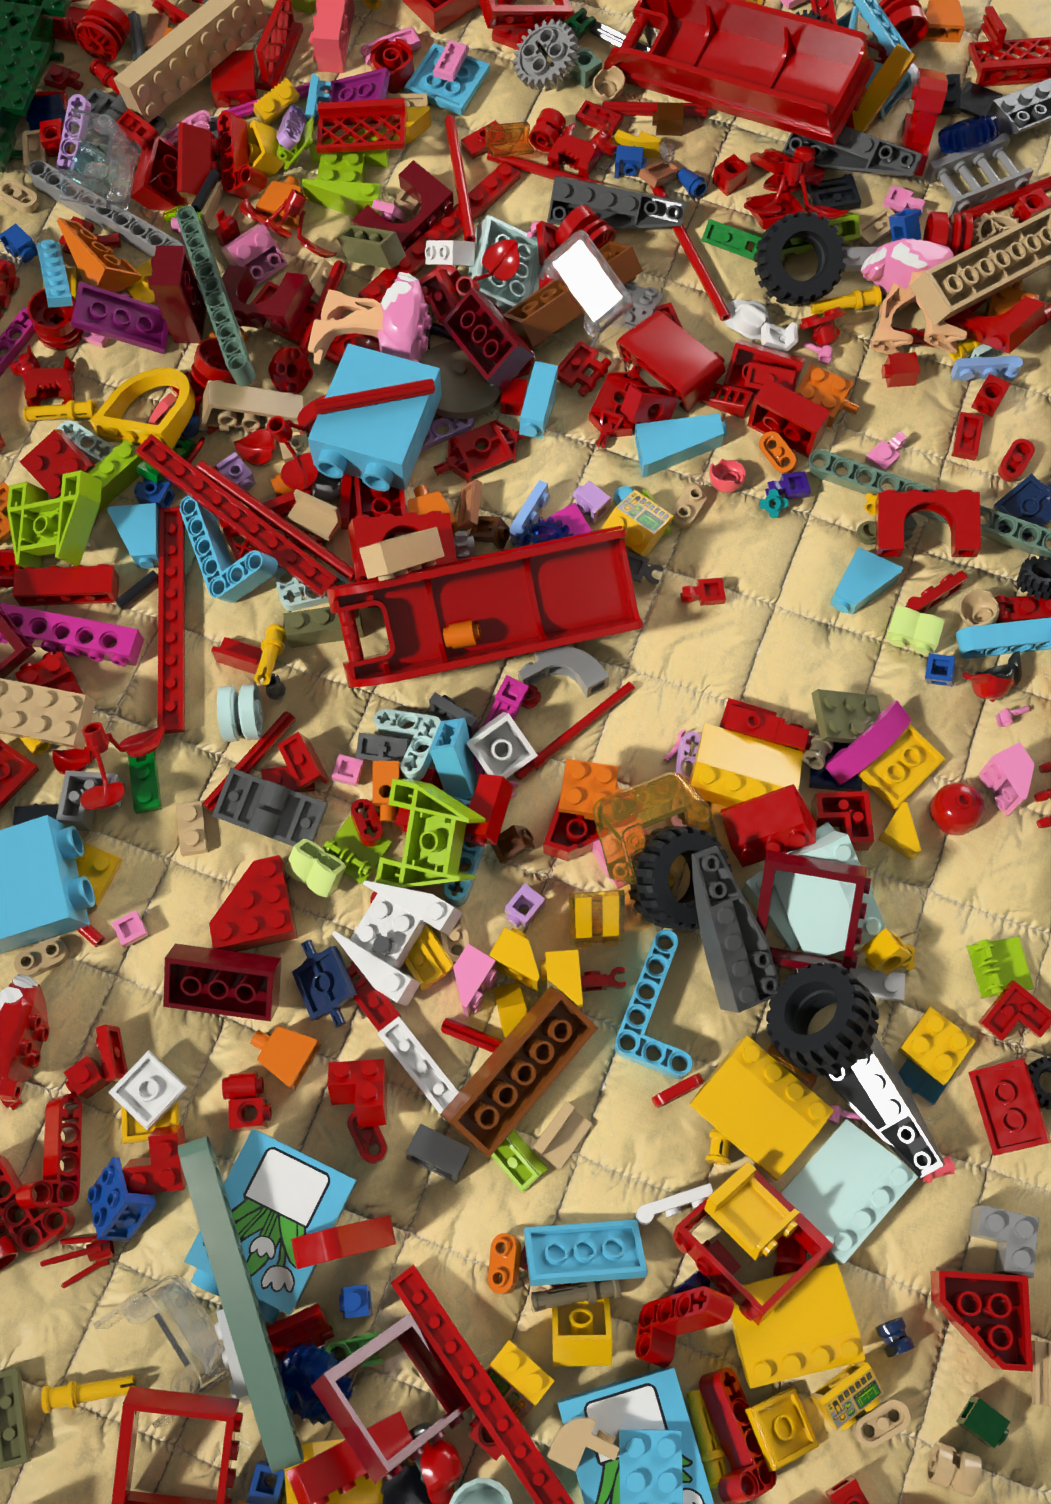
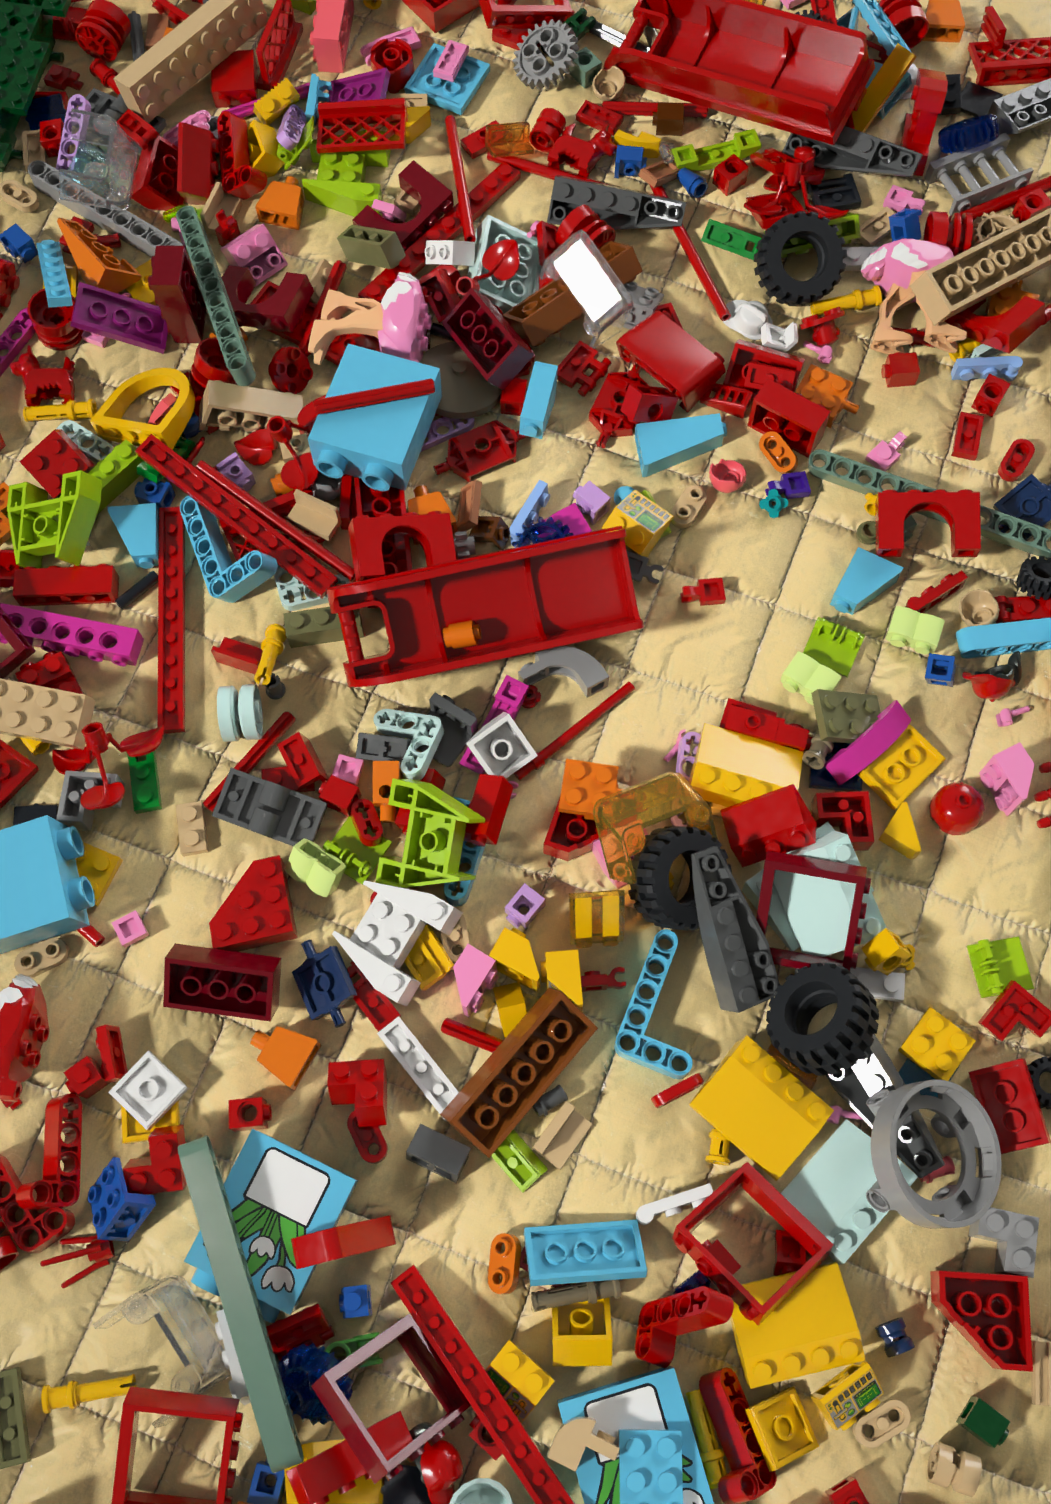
black piece [191,169,221,212] -> none
red brick [222,1071,264,1100] -> none
red plant [239,189,338,258] -> none
tan wedge [359,527,444,581] -> none
dark grey piece [371,933,394,956] -> none
medium azure slope [429,718,477,800] -> none
reddish brown bracket [491,825,535,864] -> none
yellow panel [704,1161,800,1261] -> none
none -> red brick [318,774,362,817]
none -> dark grey pin [533,1085,568,1117]
none -> lime slope [671,129,762,171]
none -> yellowish green brick [780,651,842,706]
none -> lime hinge [803,617,865,677]
none -> light grey piece [866,1080,1002,1229]

